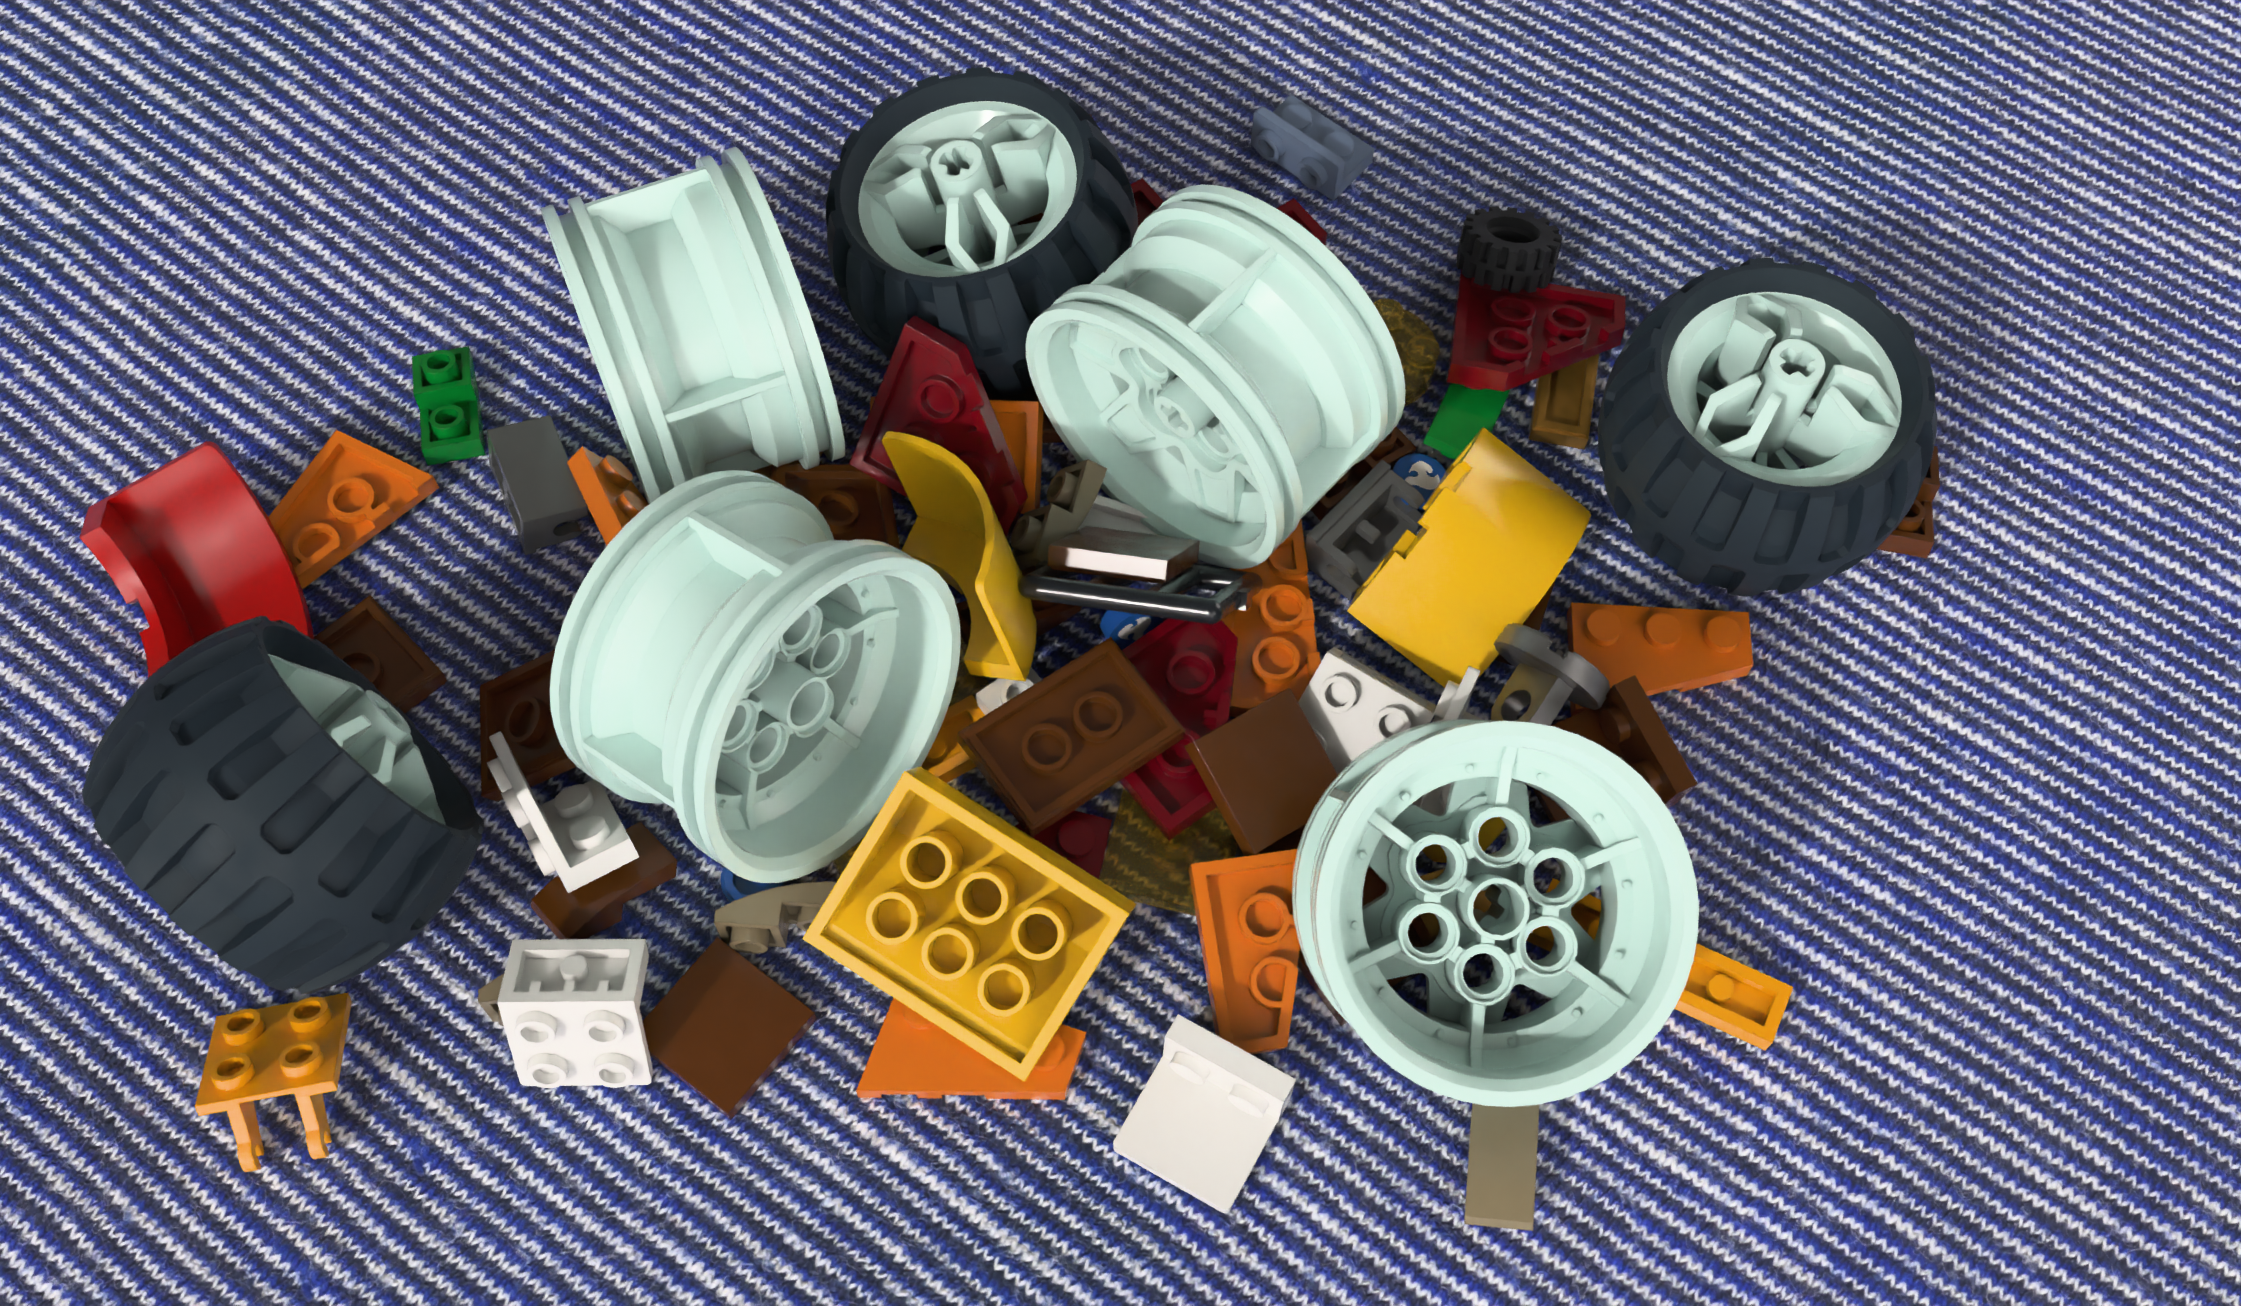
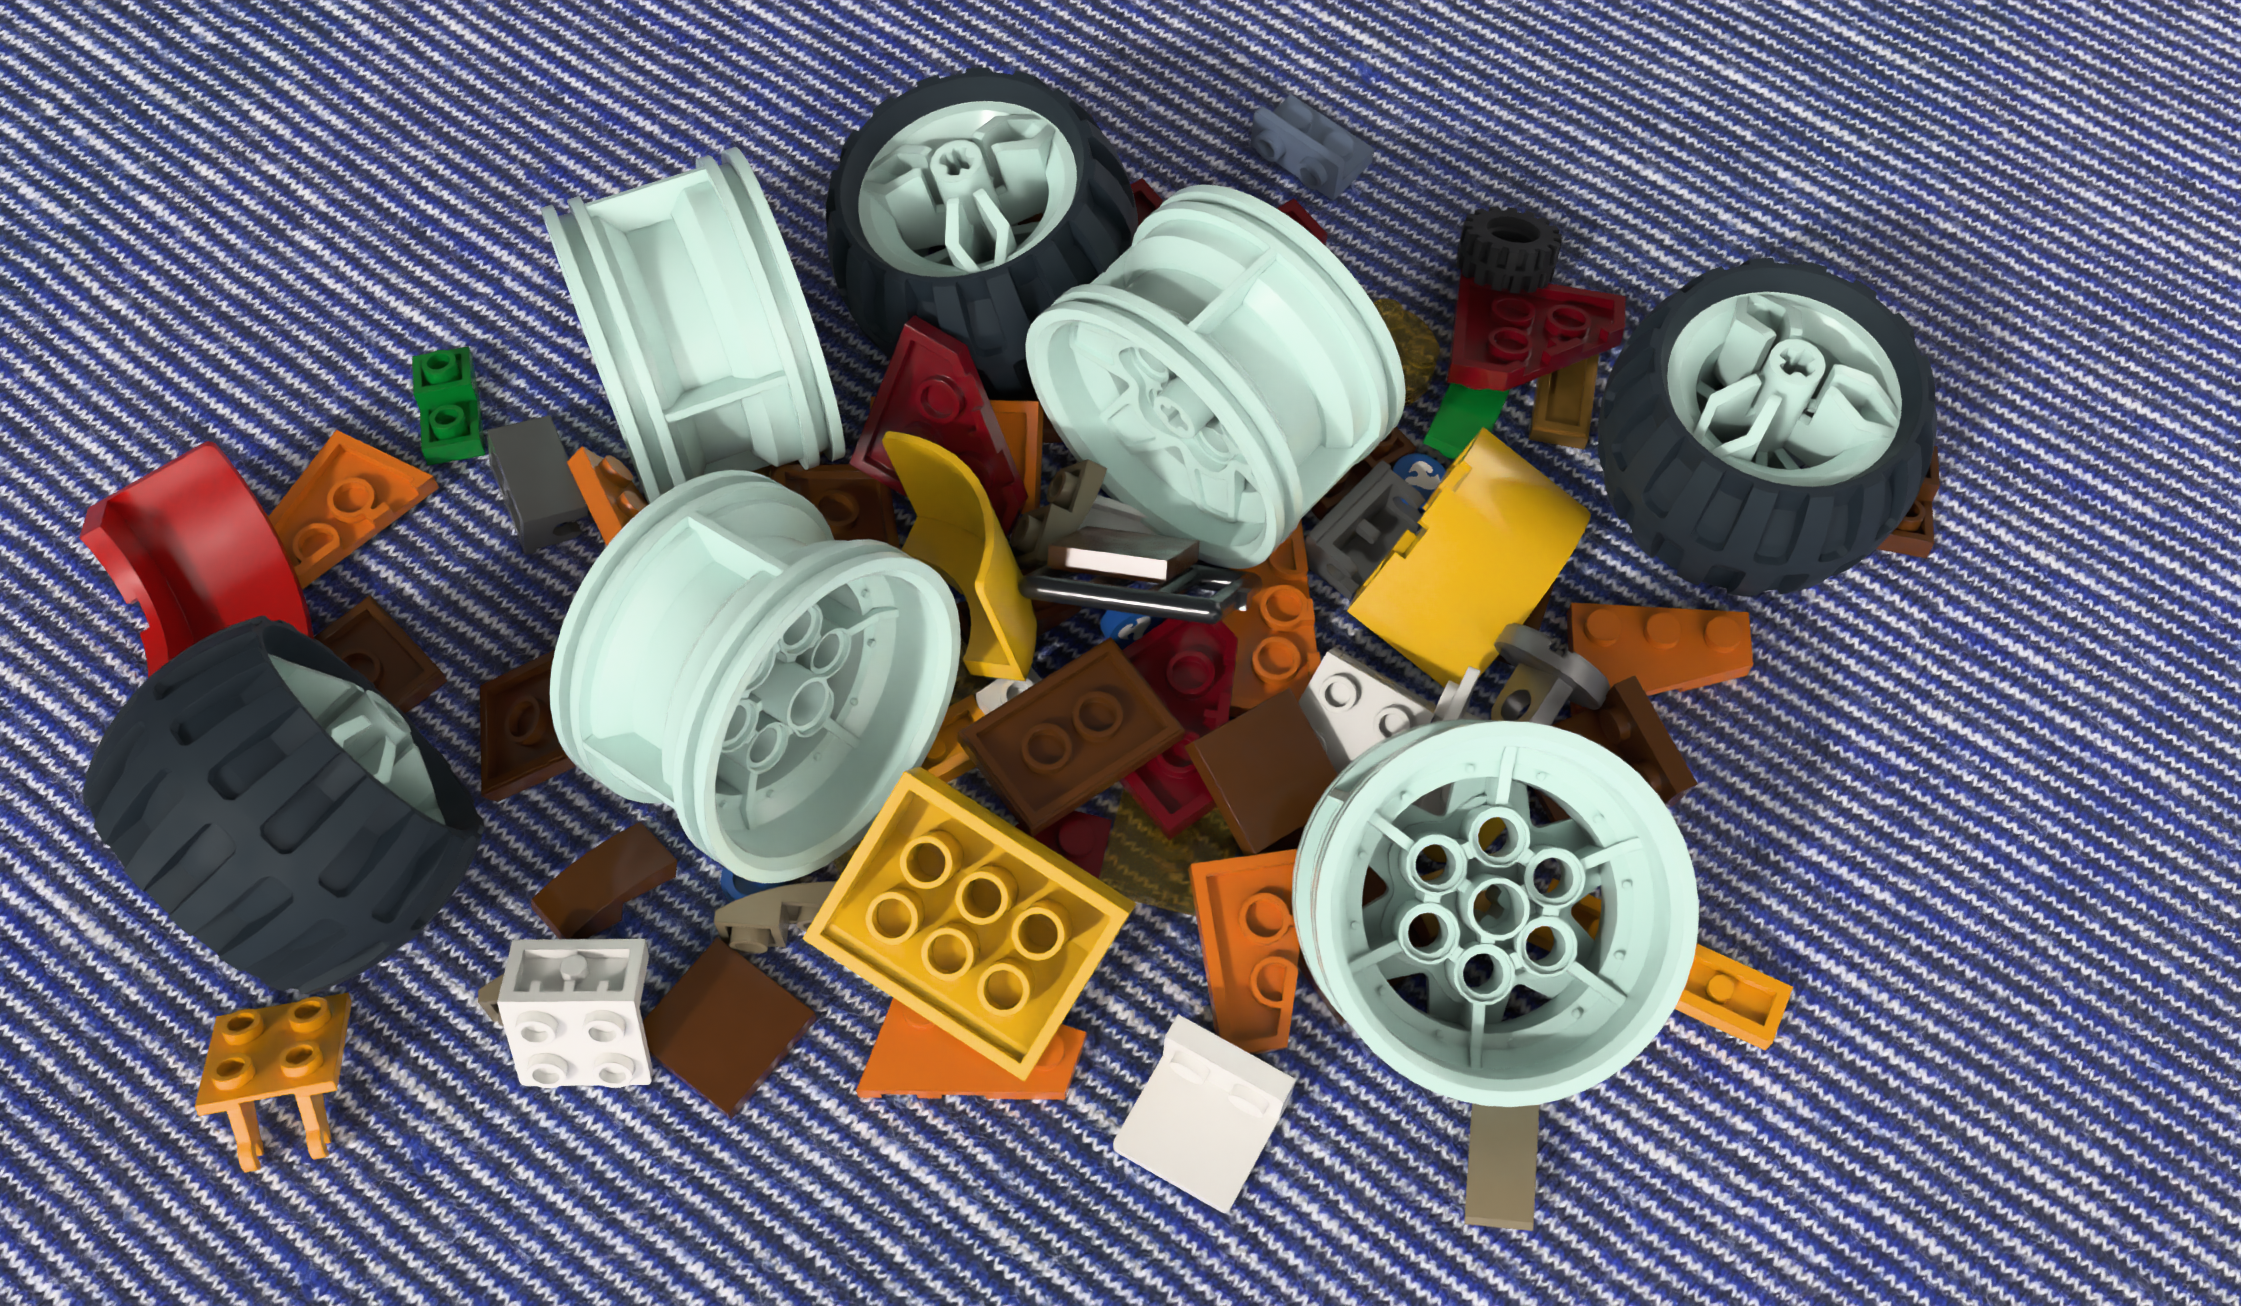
white bracket [487,731,639,893] -> none

